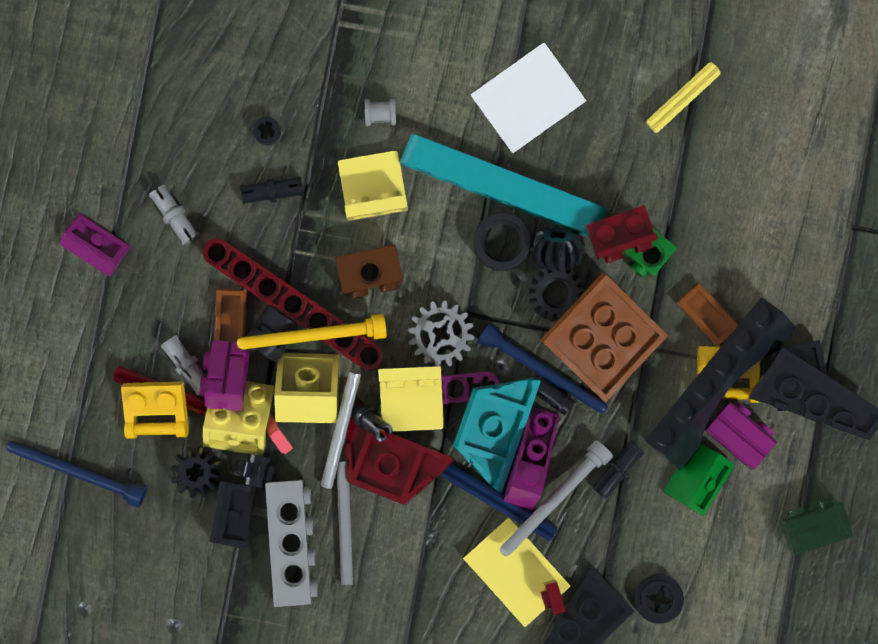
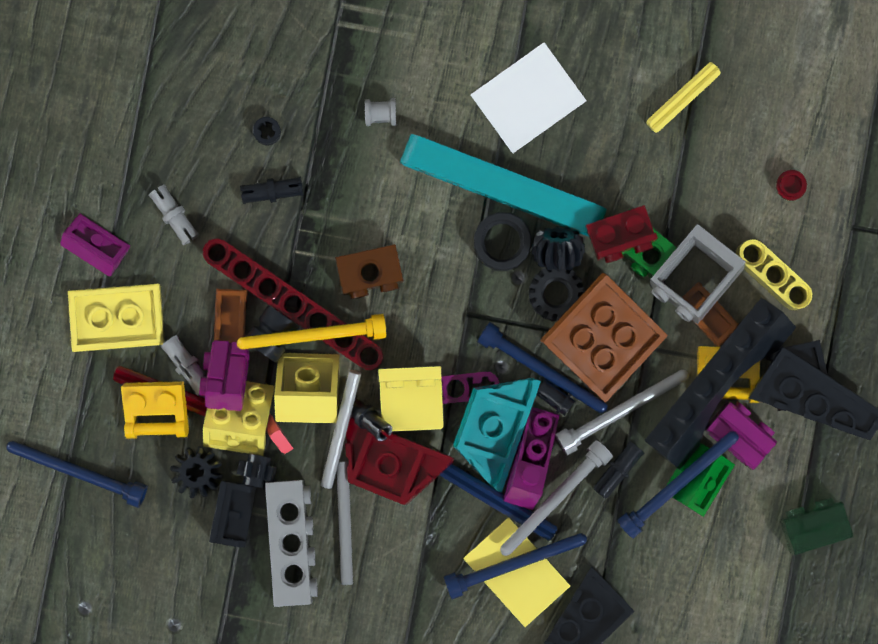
light yellow bracket [338,151,408,221] -> none
light grey gear [408,301,474,367] -> none
dark red plate [540,580,566,615] -> none
black gear [635,574,684,624] -> none
none -> light yellow tile [68,284,165,352]
none -> dark blue piece [443,533,587,600]
none -> light grey piece [555,370,689,456]
none -> dark blue piece [617,431,739,539]
none -> light grey window [650,224,746,324]
none -> light yellow beam [736,239,813,310]
none -> dark red plate [776,170,807,201]

